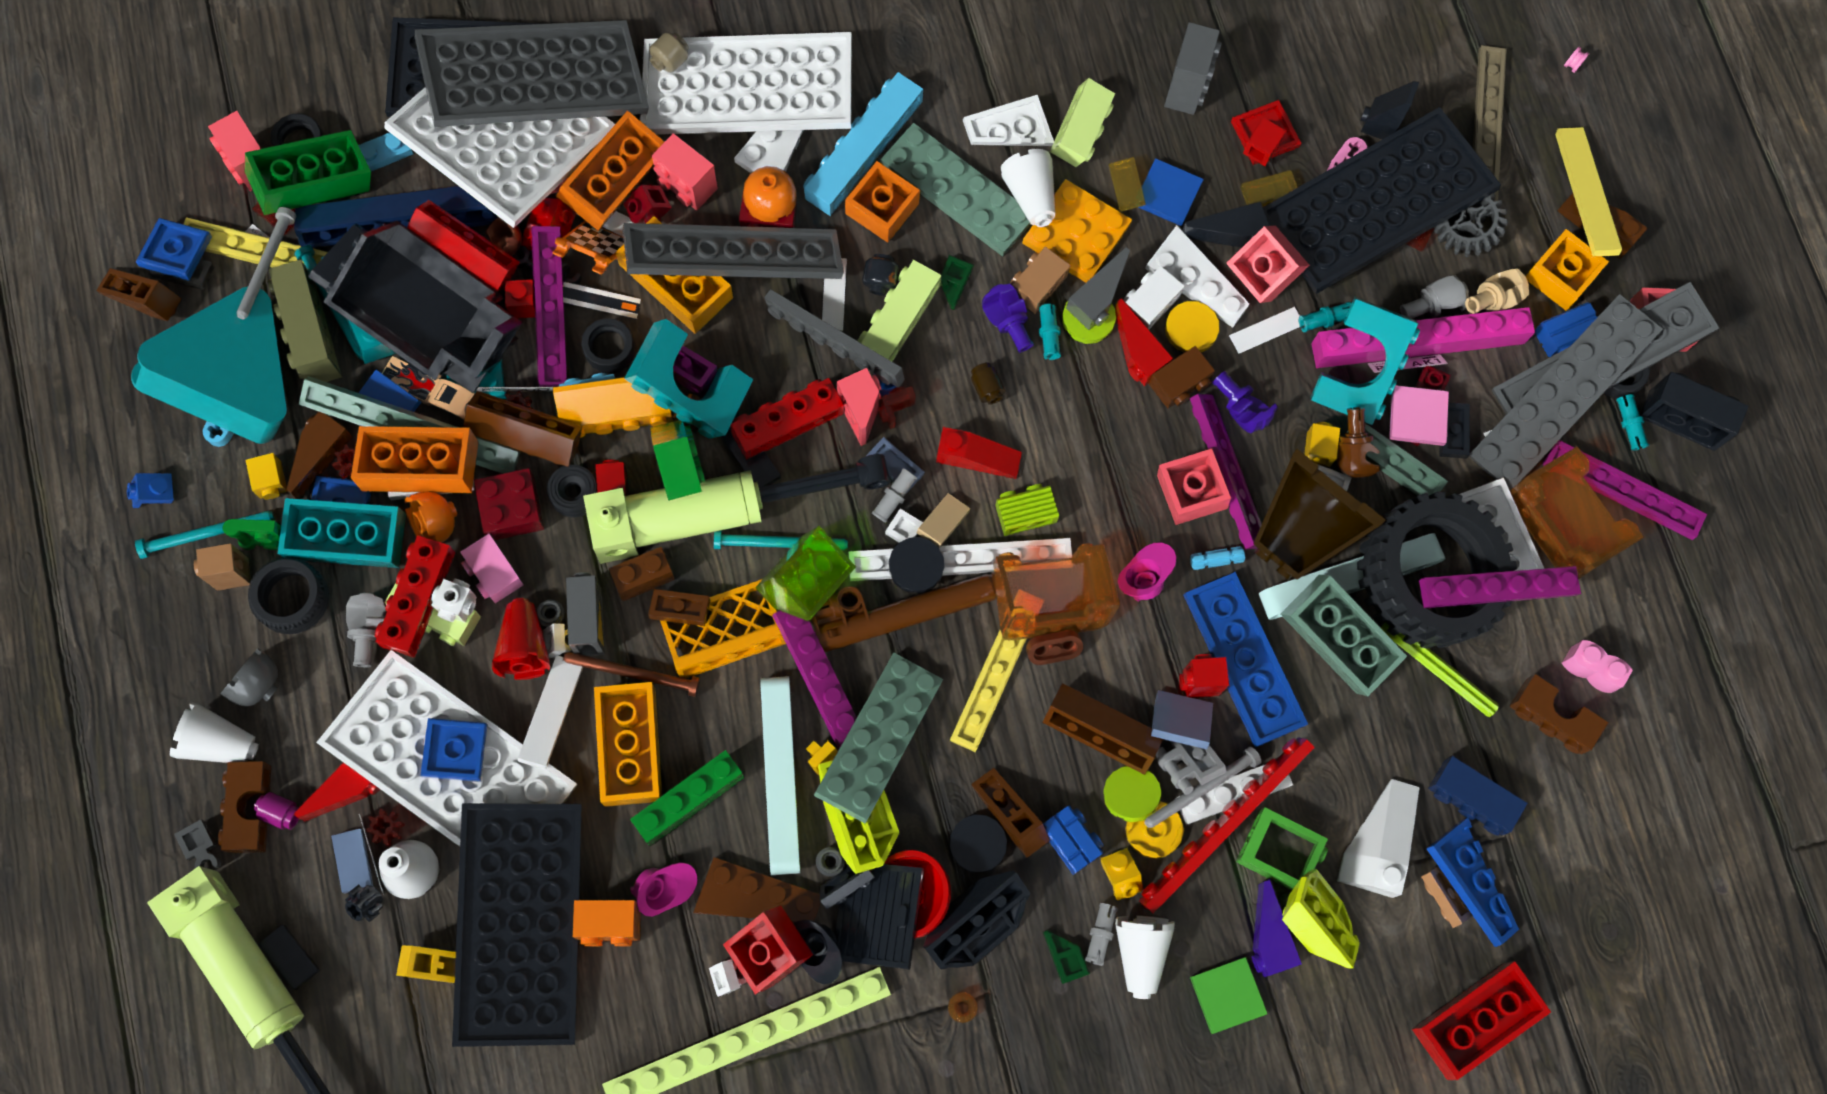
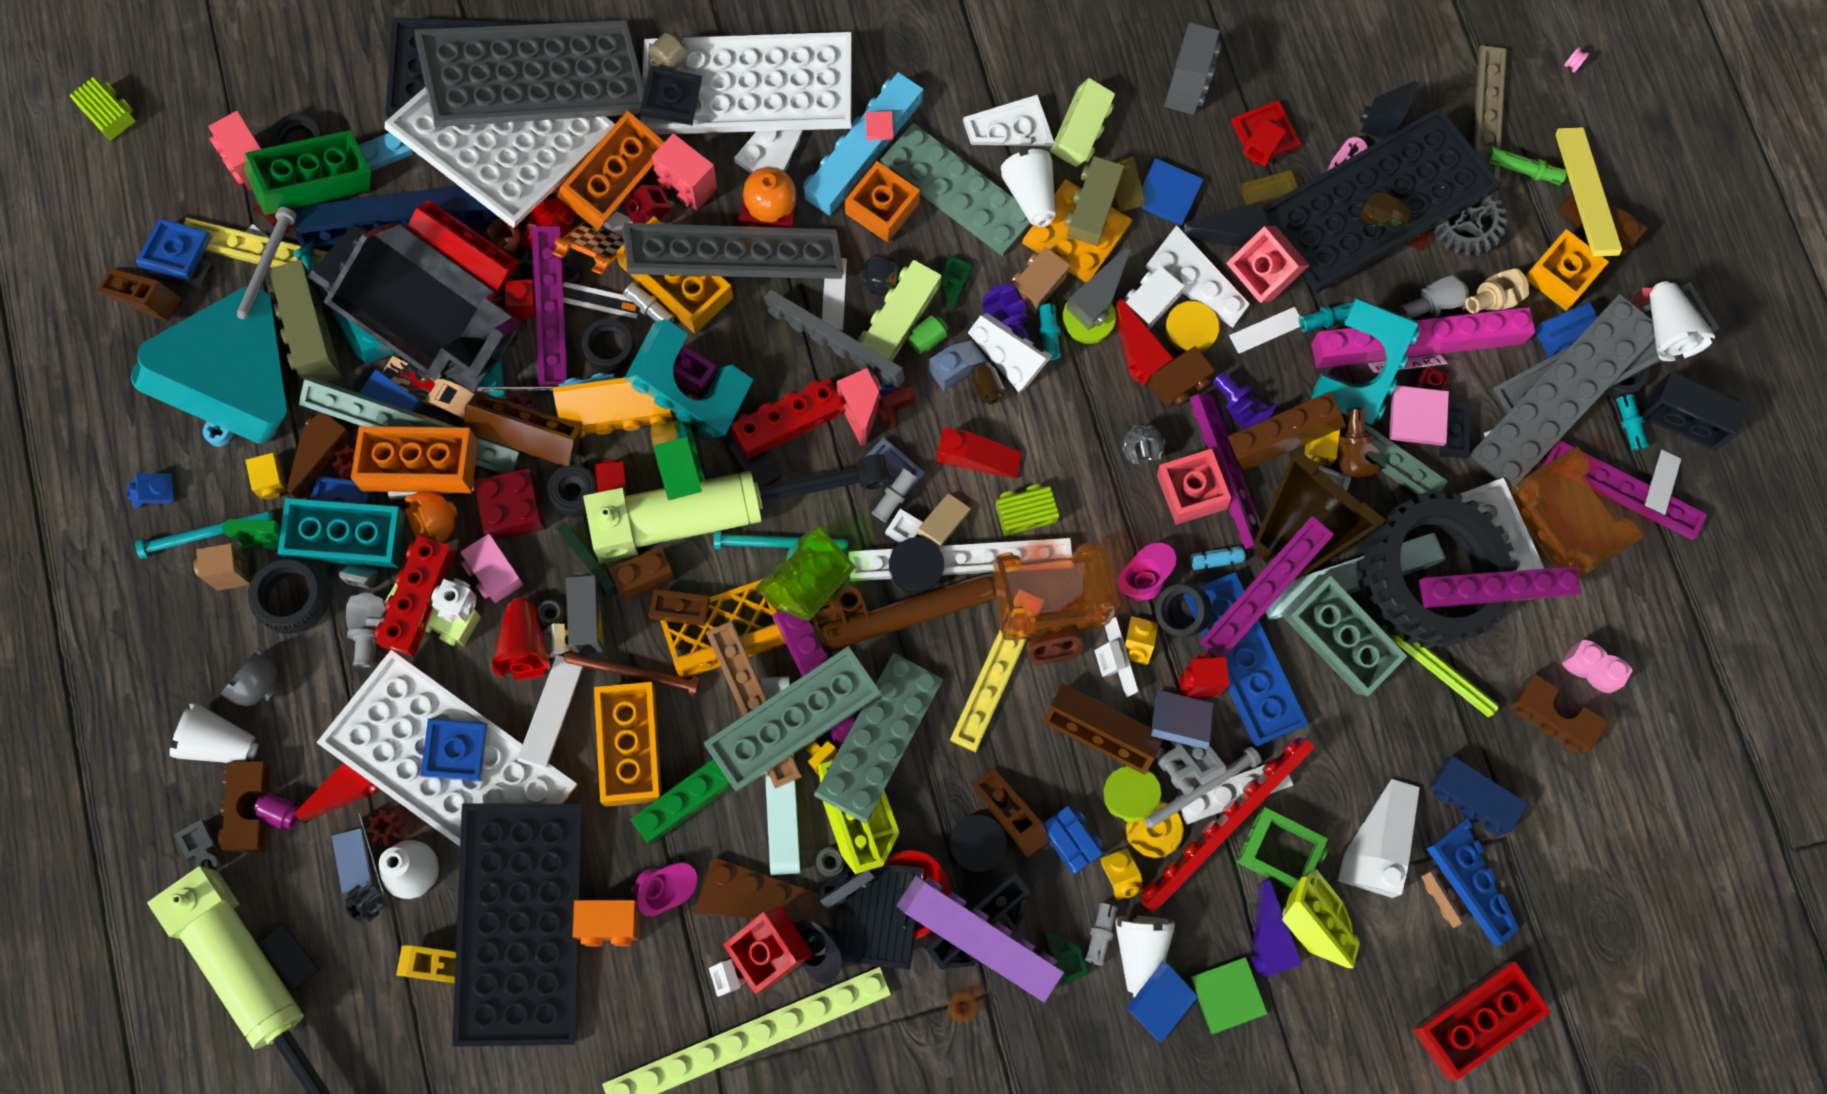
none -> lime brick [70,77,136,141]
none -> light grey slope [339,565,378,589]
none -> clear green tile [556,522,617,598]
none -> light grey pin [623,282,676,322]
none -> black plate [640,65,702,126]
none -> sand green plate [704,646,881,793]
none -> medium nougat tile [706,621,802,789]
none -> coral tile [866,111,893,140]
none -> medium lavender brick [896,875,1064,1003]
none -> bright green brick [907,315,948,354]
none -> sand blue slope [928,341,988,392]
none -> white wing [968,313,1052,392]
none -> olive brick [1065,156,1124,246]
none -> white plate [1094,641,1126,677]
none -> white sticker [1104,617,1138,698]
none -> dark grey piece [1122,423,1166,464]
none -> yellow bracket [1124,616,1158,665]
none -> blue tile [1126,962,1198,1043]
none -> black tyre [1155,583,1212,637]
none -> magenta plate [1199,516,1334,658]
none -> reddish brown brick [1228,391,1346,471]
none -> dark brown rock [1361,192,1411,227]
none -> bright green pin [1486,146,1567,186]
none -> white sticker [1645,449,1681,515]
none -> white cone [1649,281,1715,361]

